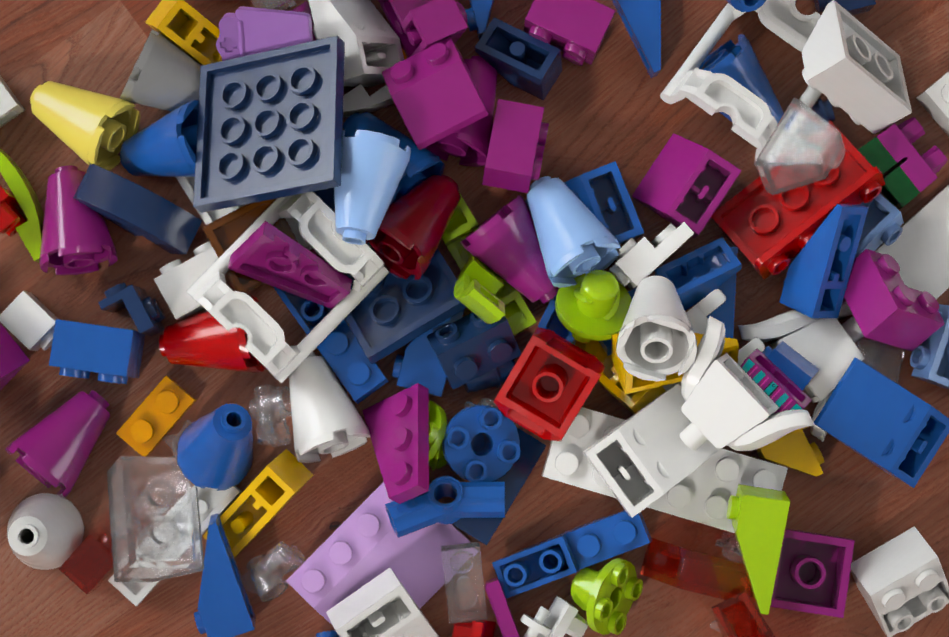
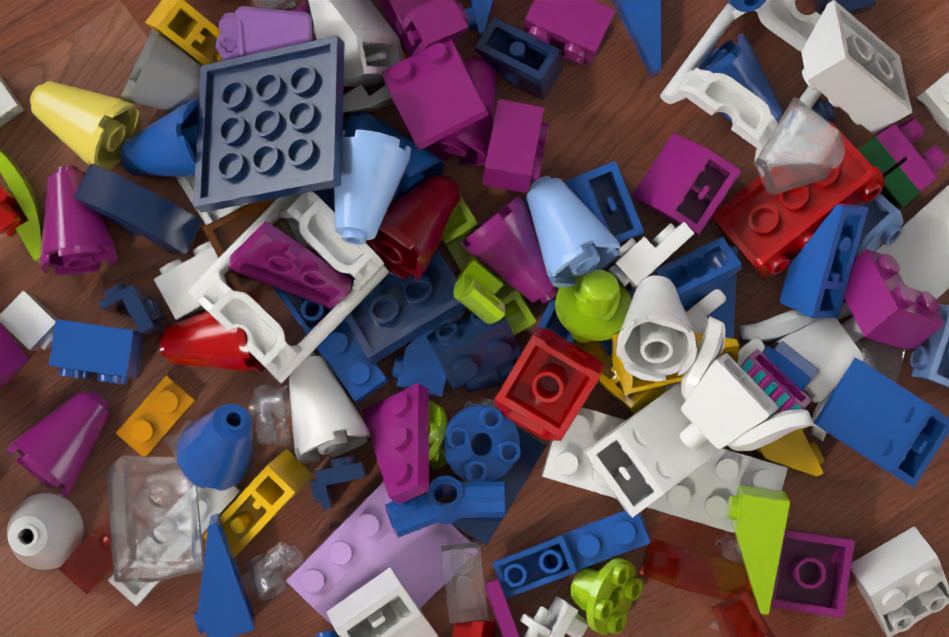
none -> dark blue bracket [310,455,368,510]

